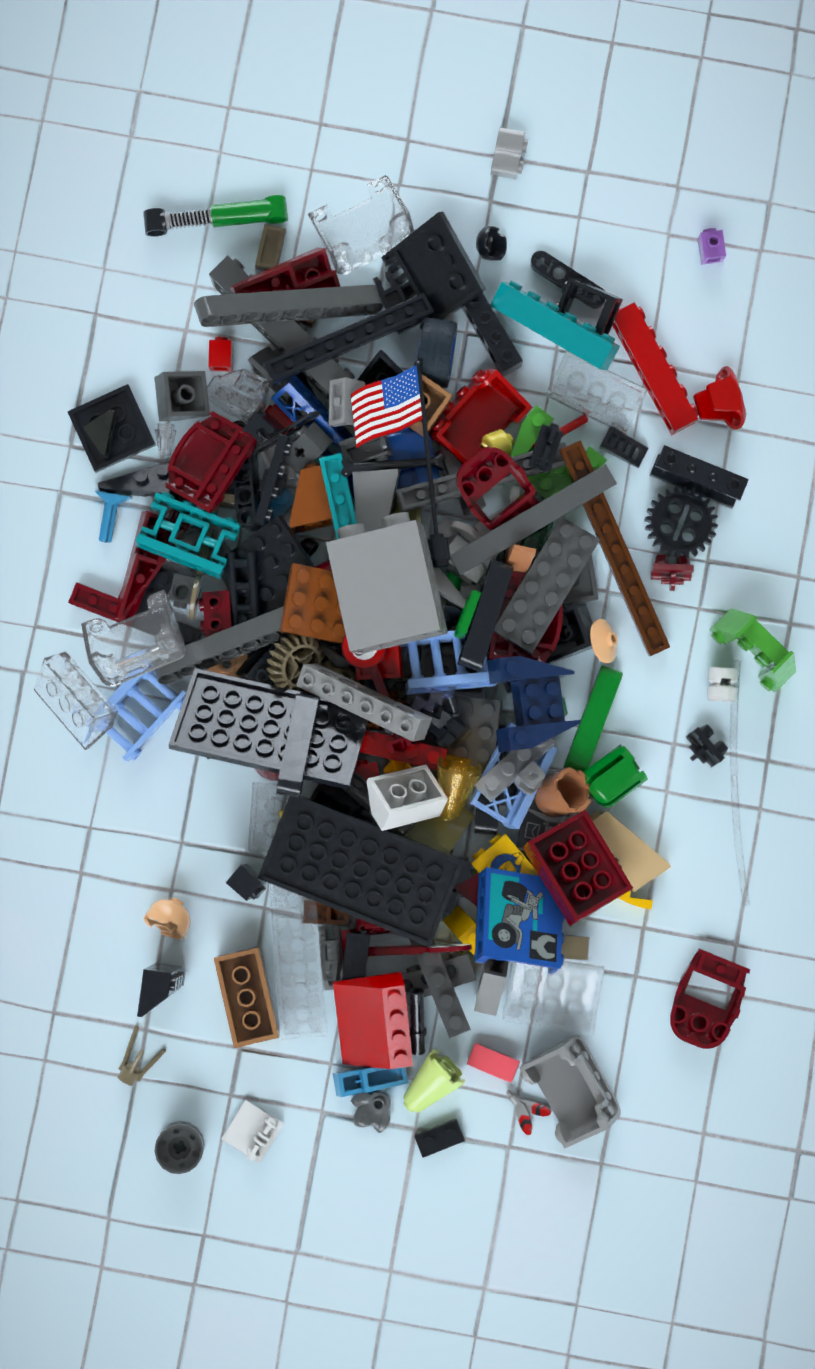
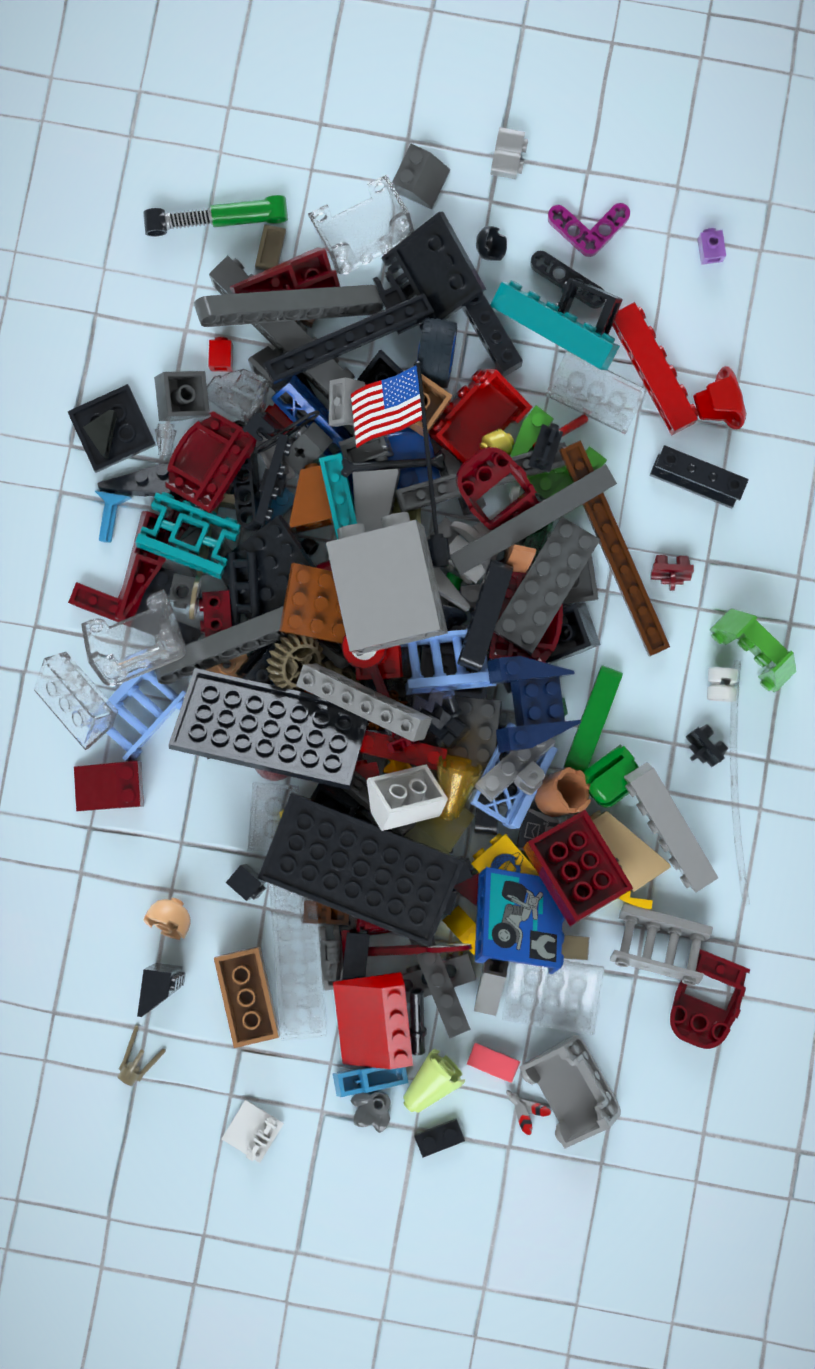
dark grey wheel [154,1121,205,1174] -> none
beam [276,693,320,797] -> none
green tile [454,590,481,639] -> none
light nougat dish [590,619,618,664] -> none
black slope [599,426,649,468] -> none
black gear [644,486,718,559] -> none
none -> dark red slope [74,761,144,812]
none -> dark grey slope [392,144,450,209]
none -> magenta beam [547,203,630,257]
none -> light grey fence [610,903,713,985]
none -> light grey brick [624,762,719,893]

